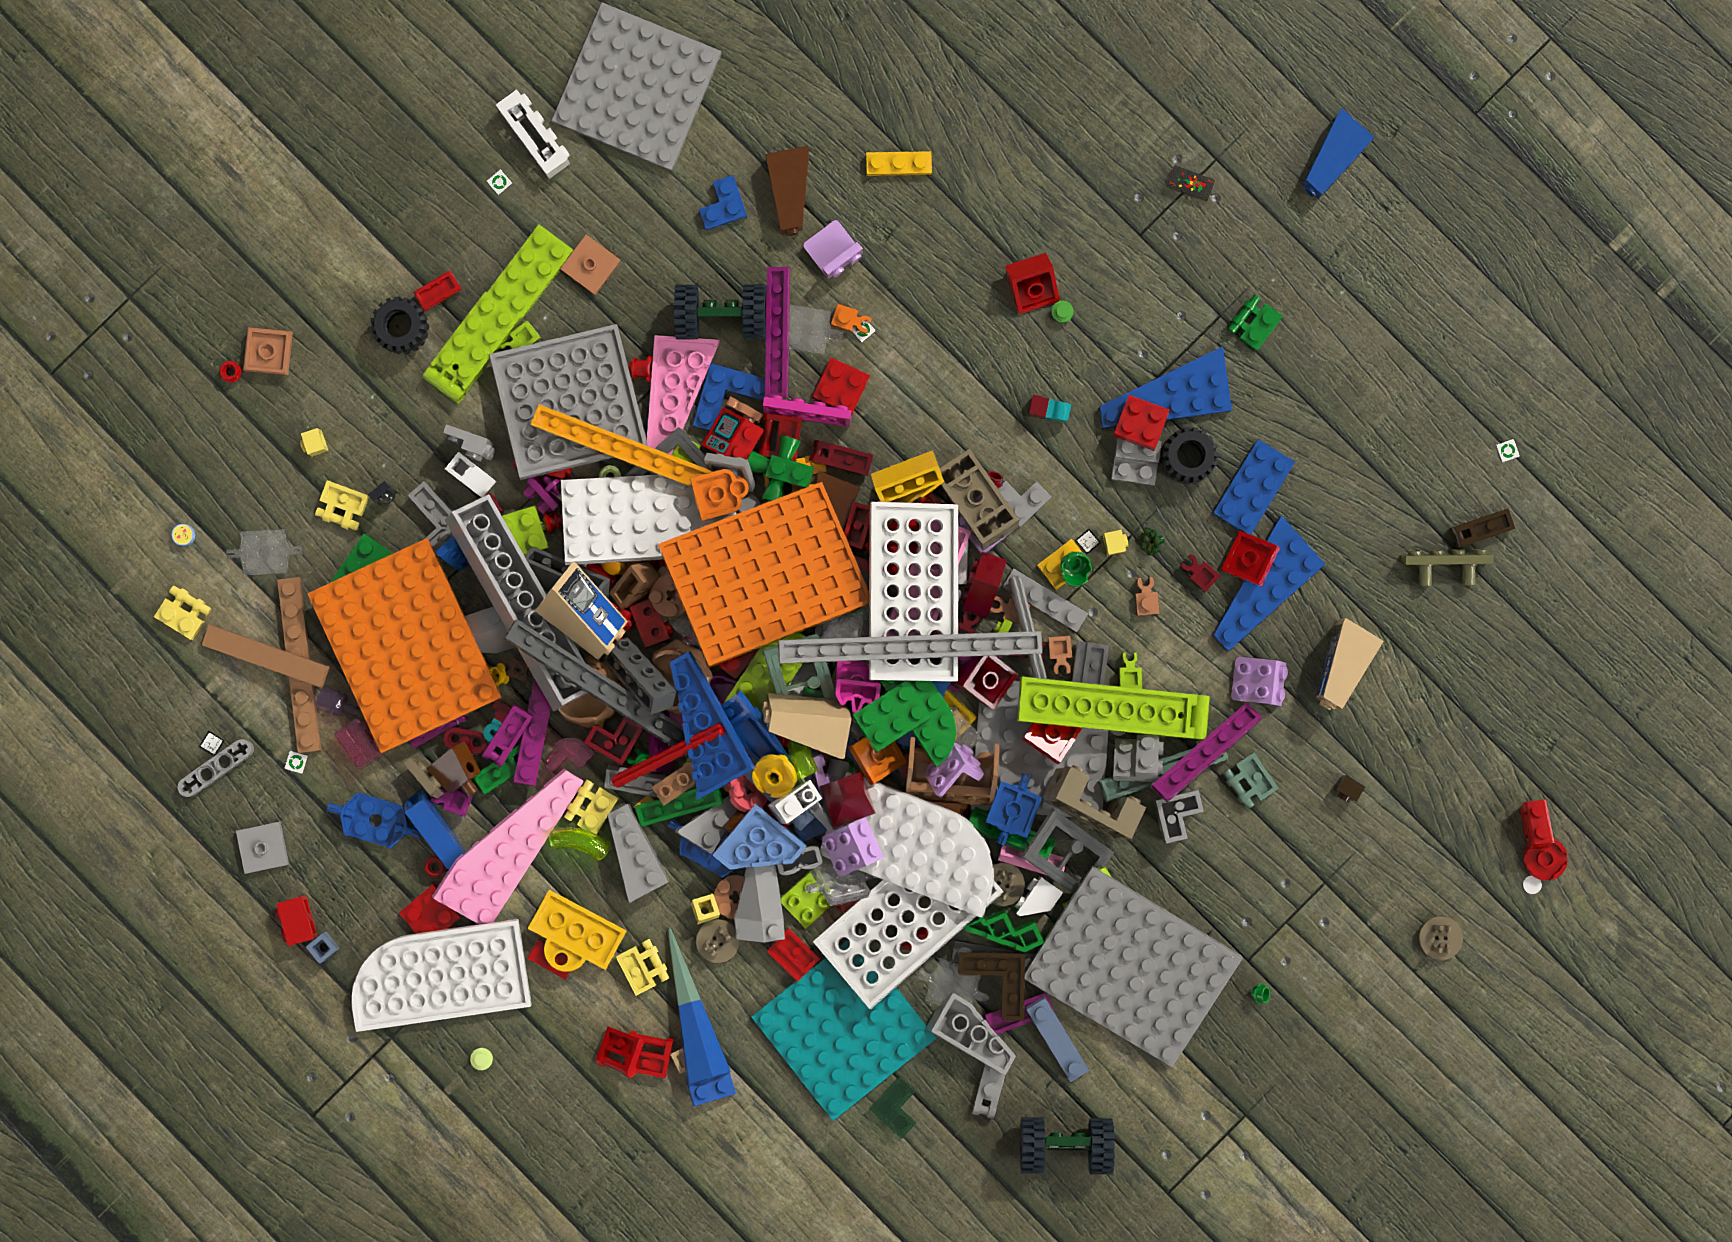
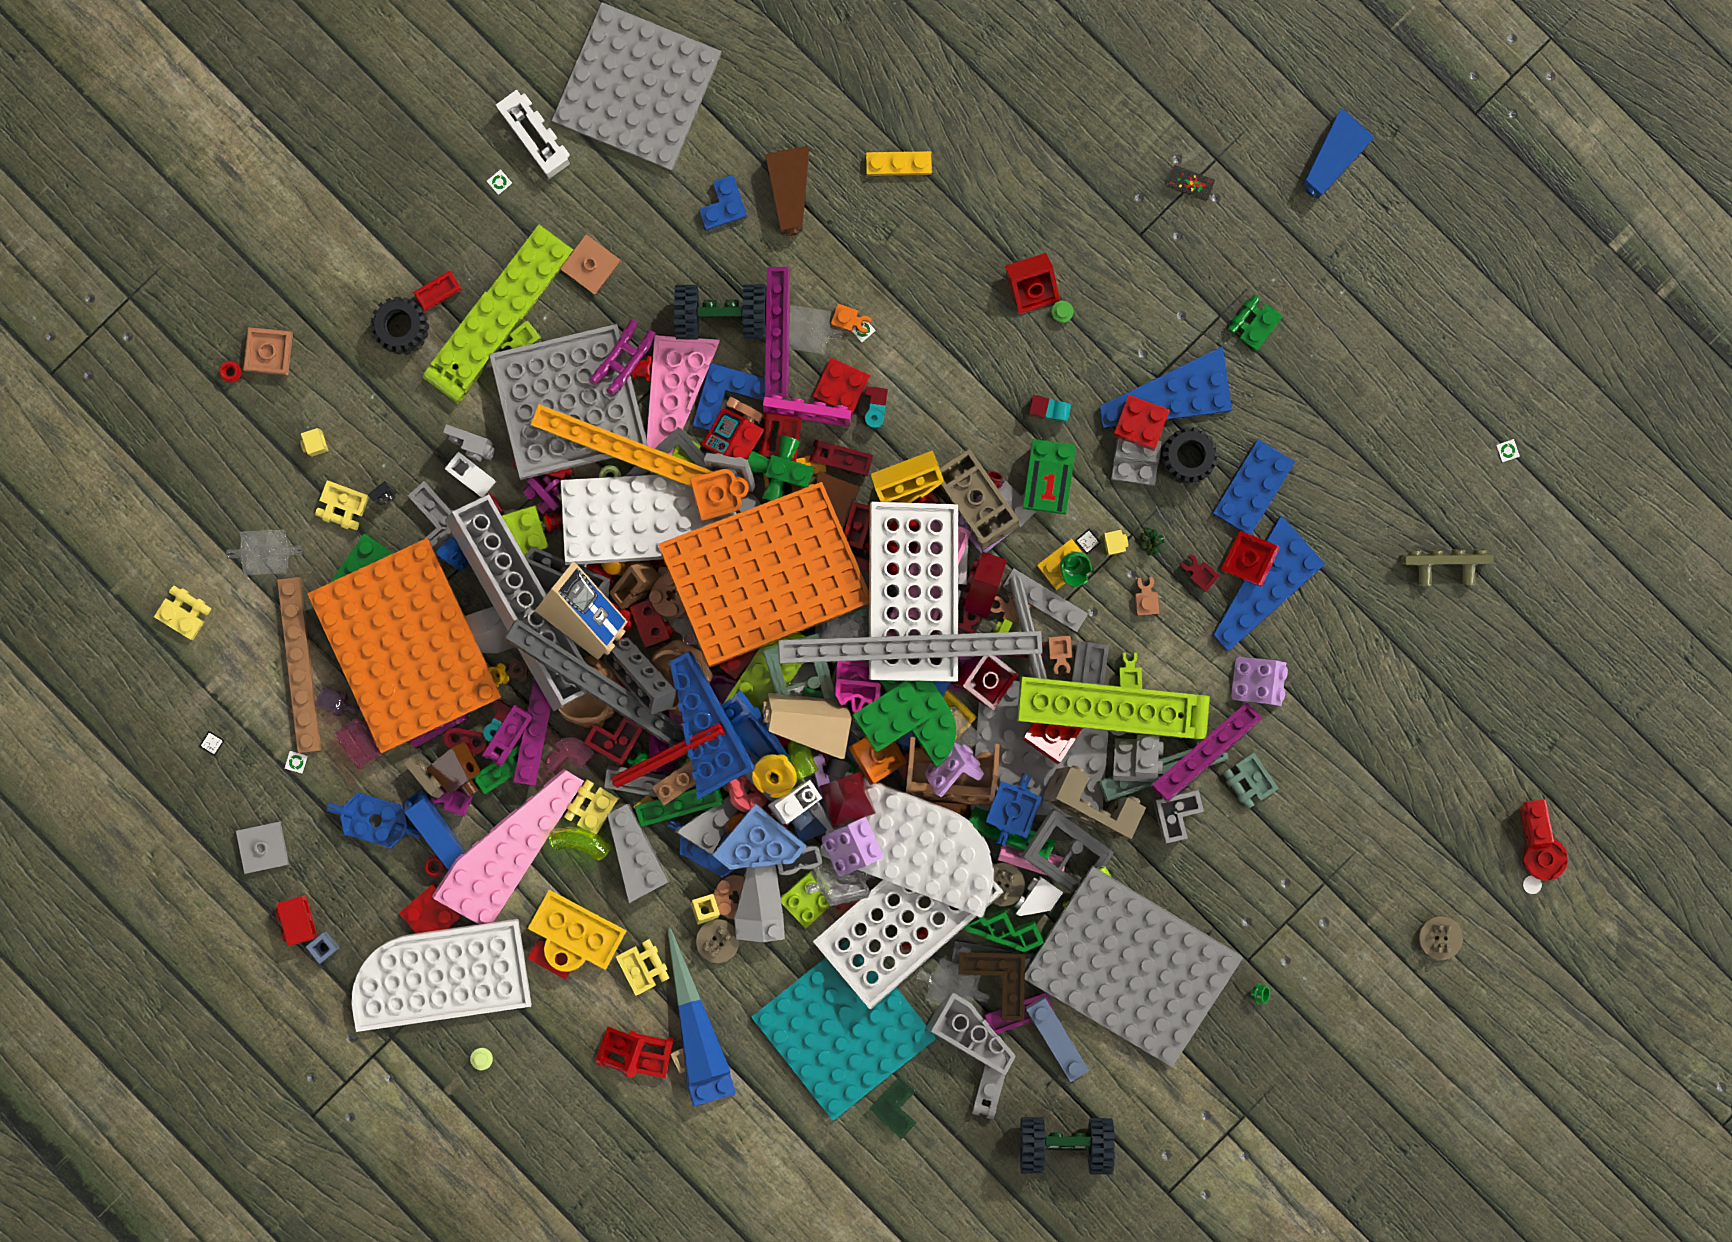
light yellow tile [172,524,195,546] -> none
light grey beam [178,739,254,797] -> none
medium nougat tile [202,624,330,687] -> none
red plate [767,928,820,981] -> none
lavender bracket [804,220,863,279] -> none
tan slope [1316,618,1384,711] -> none
dark brown plate [1334,775,1365,803] -> none
dark brown plate [1449,508,1516,549] -> none
none -> magenta piece [588,319,656,396]
none -> leg [865,386,888,429]
none -> green slope [1023,439,1076,515]

